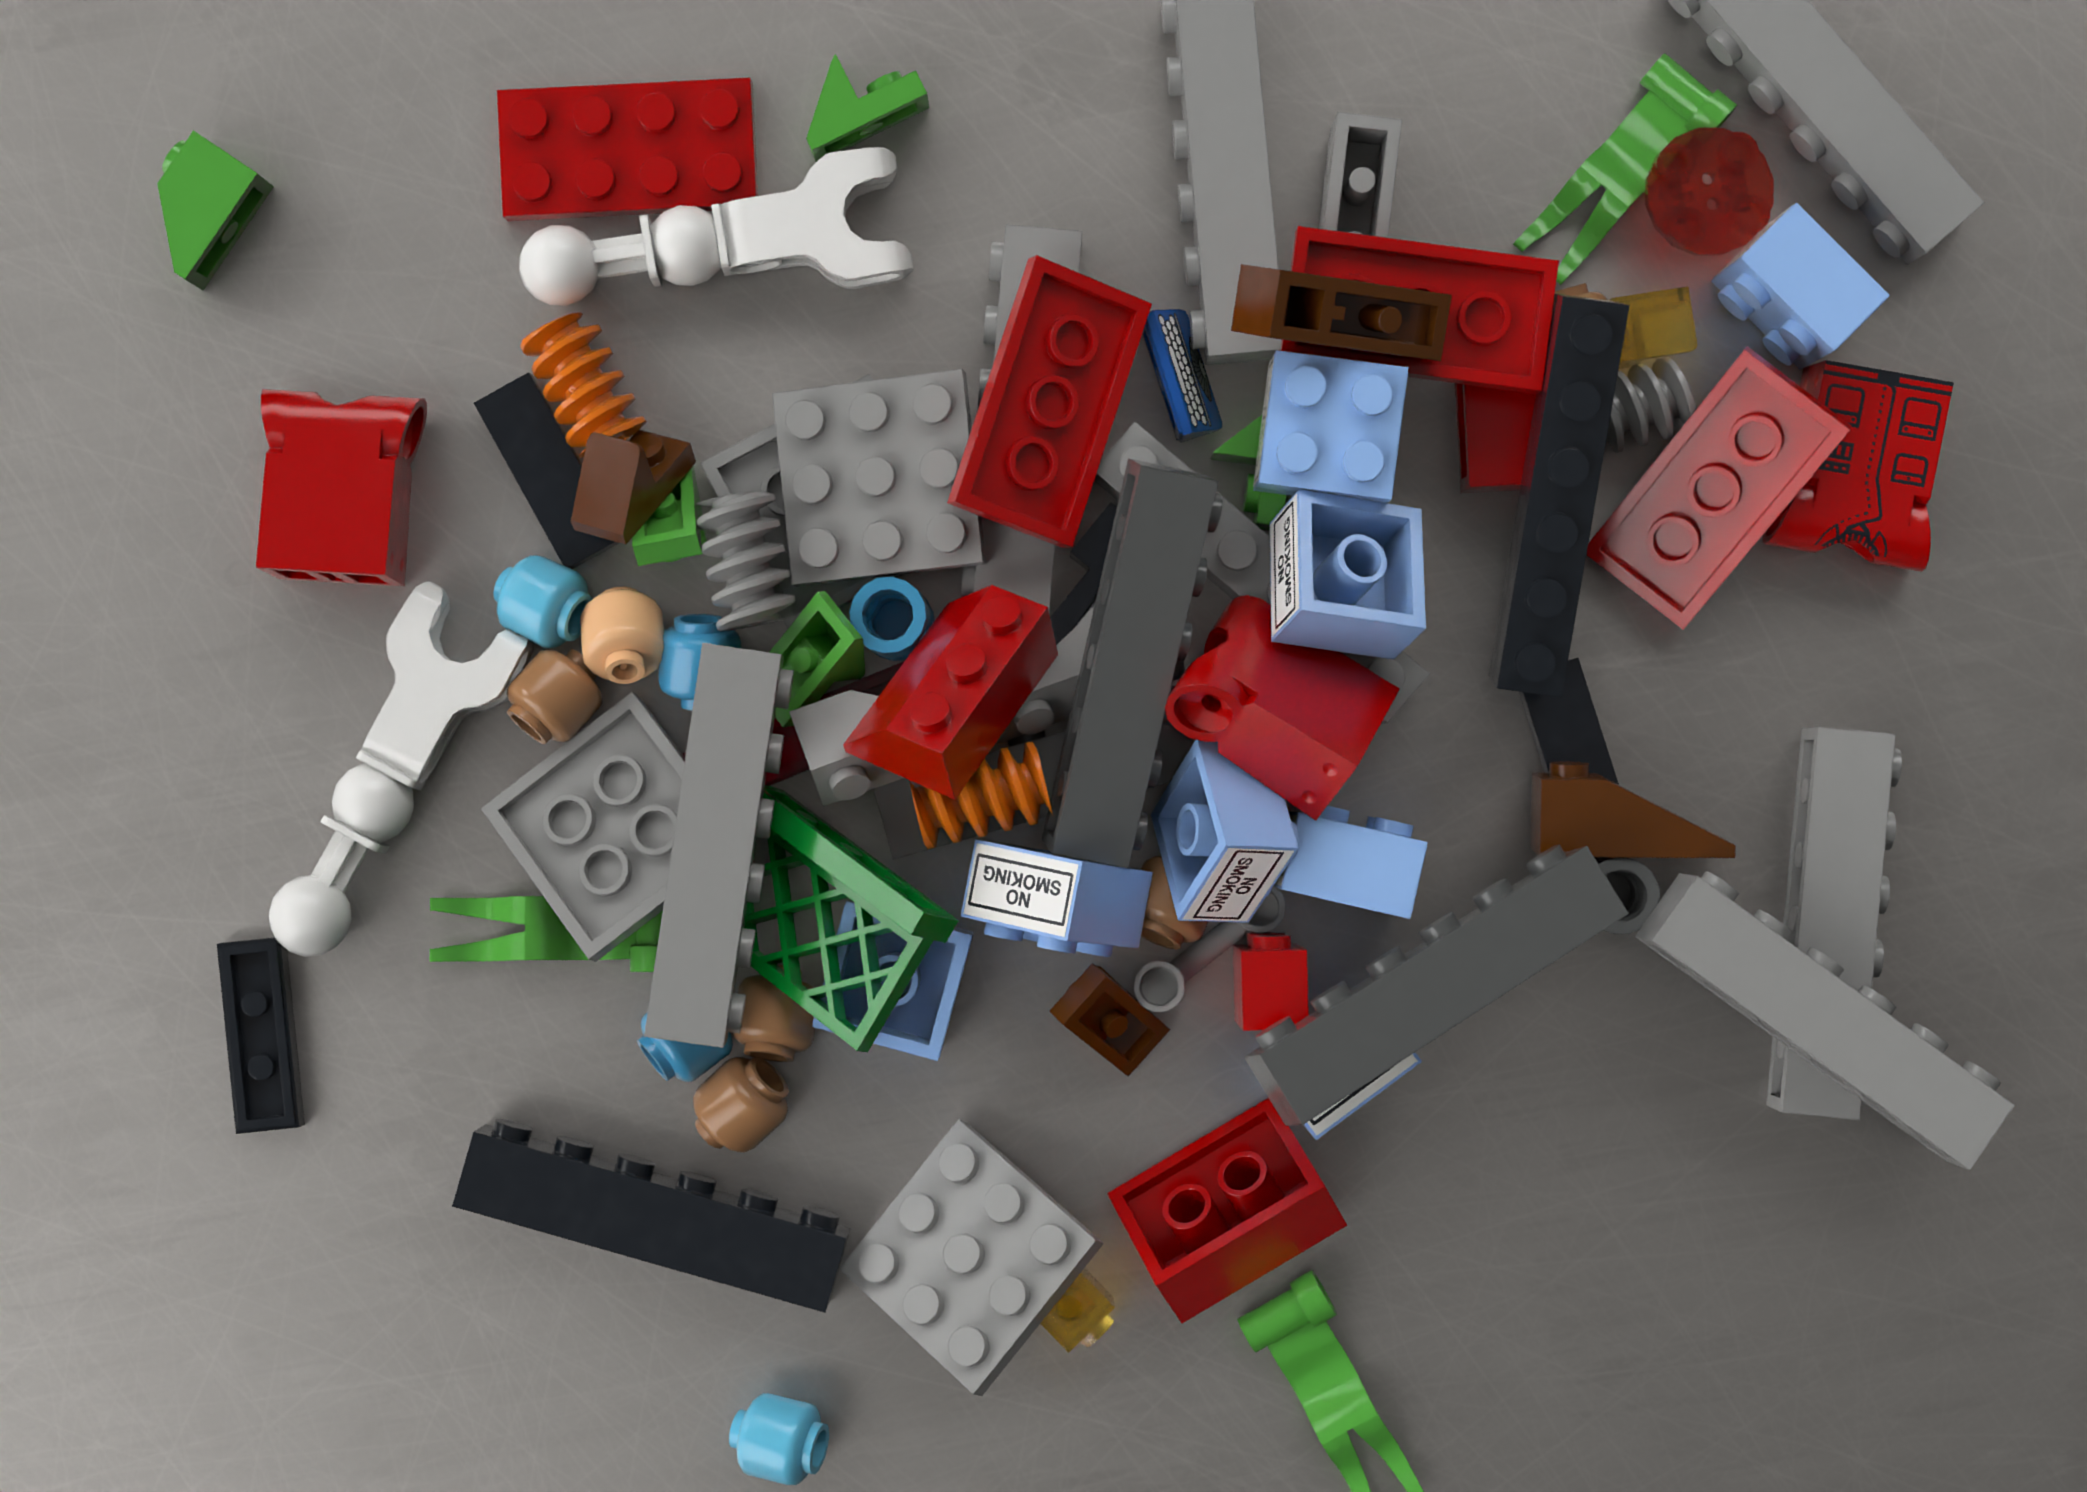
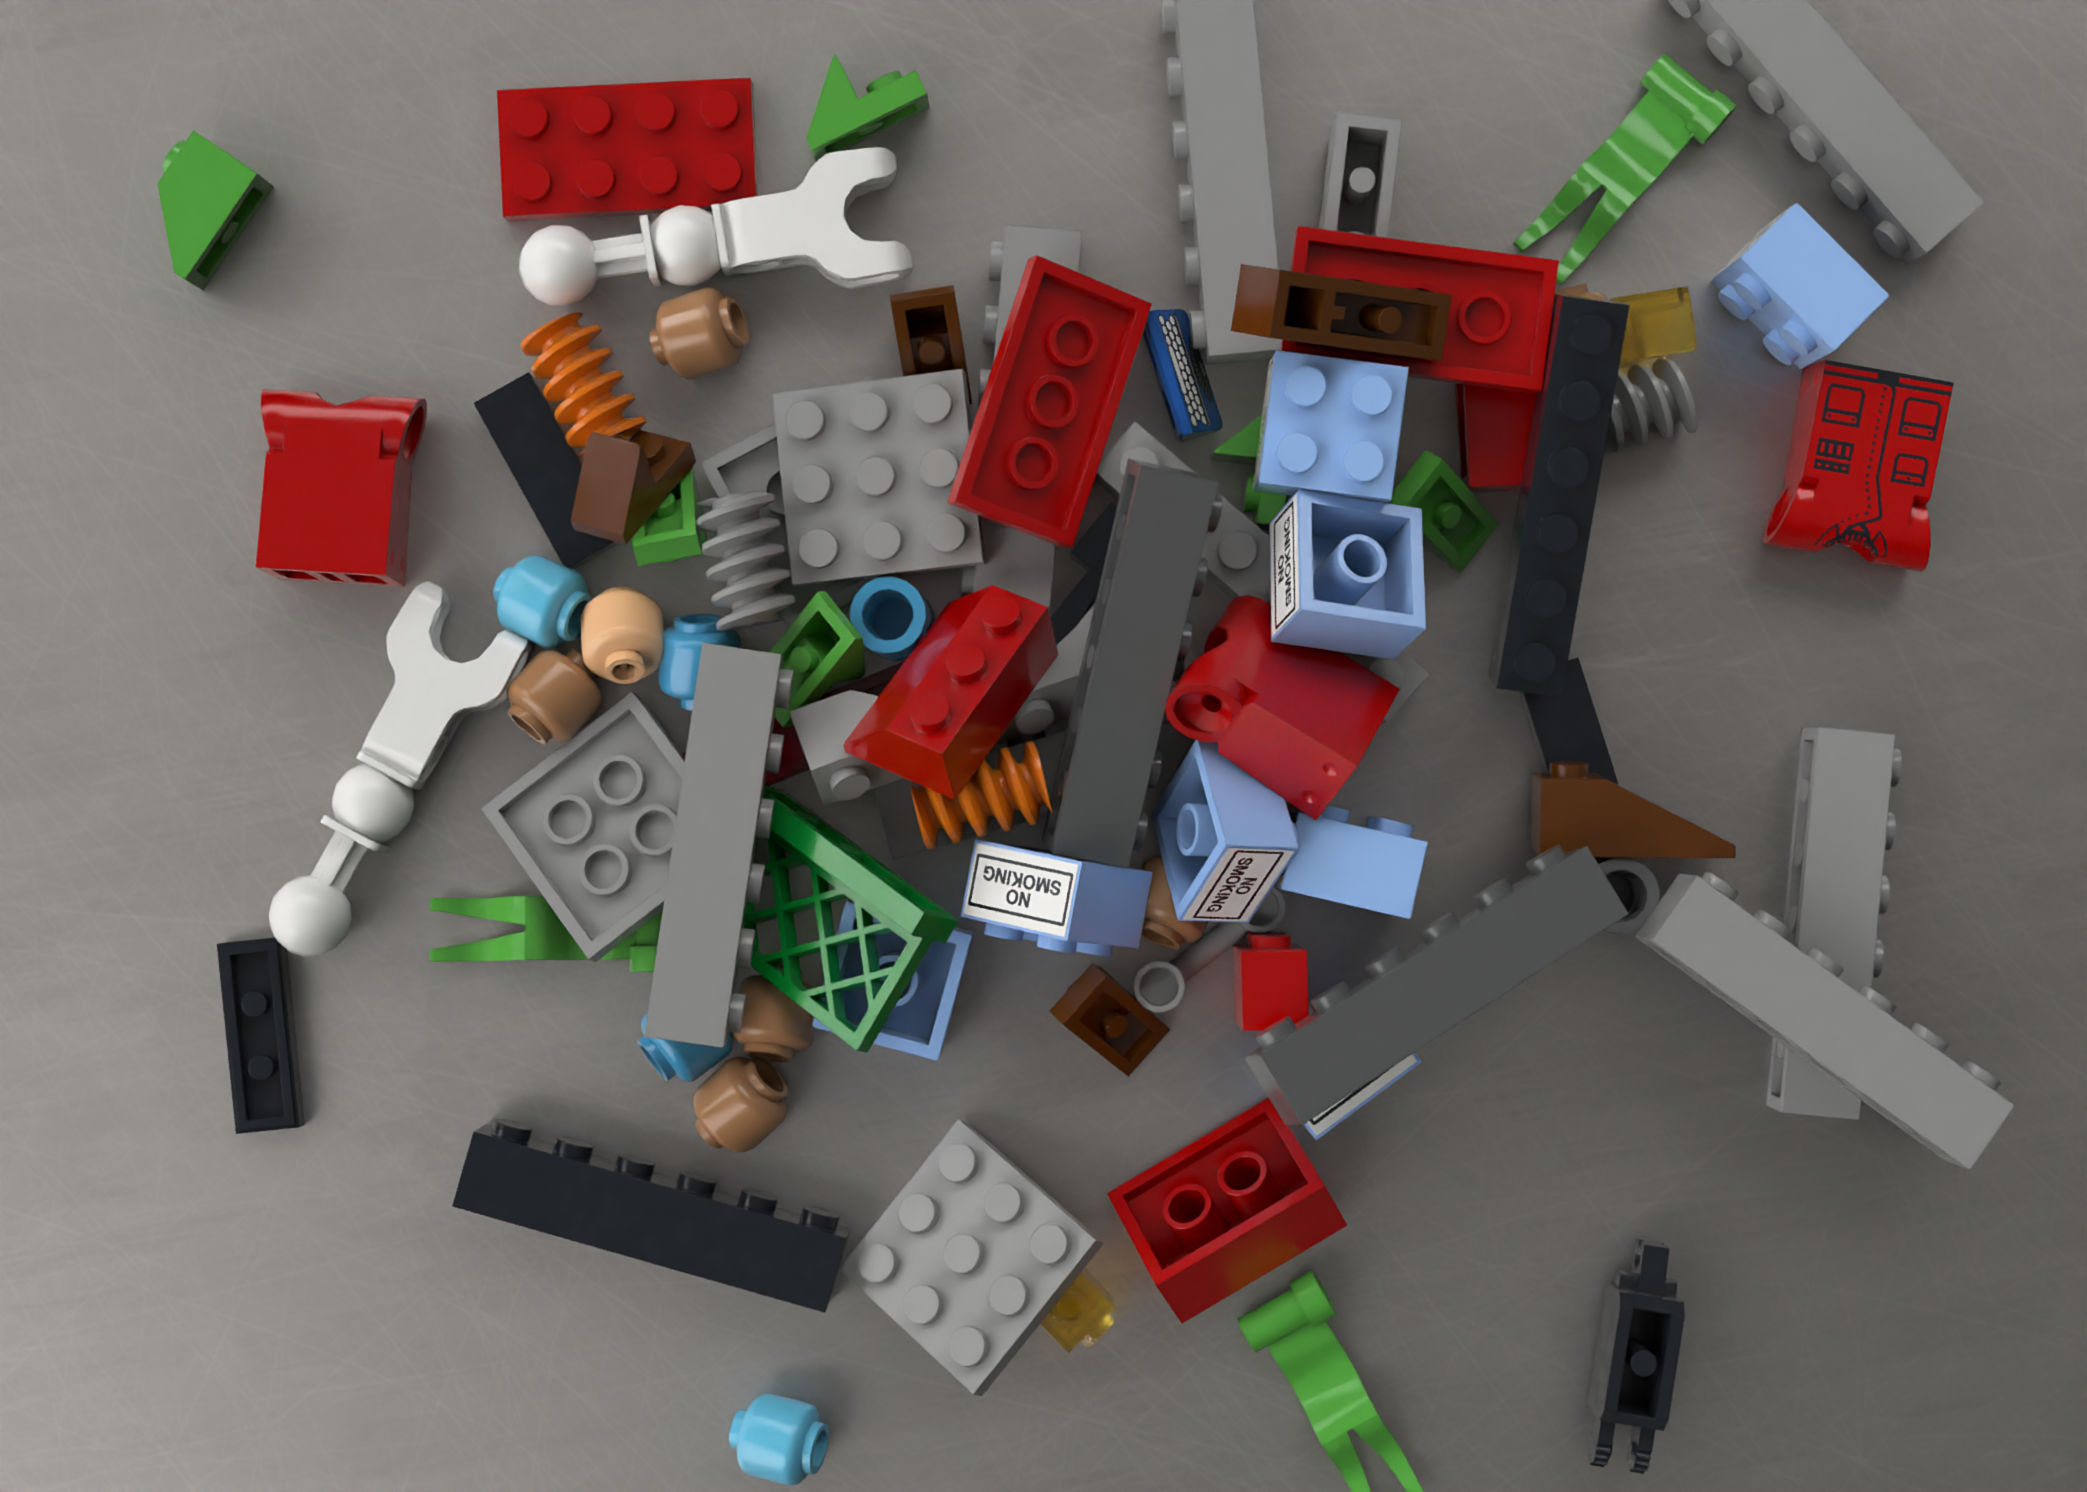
plate [1587,346,1852,630] -> none
clear red plate [1645,128,1774,256] -> none
none -> medium nougat head [650,287,750,380]
none -> reddish brown slope [889,285,973,405]
none -> bright green slope [1388,450,1499,573]
none -> black hinge [1587,1239,1685,1474]

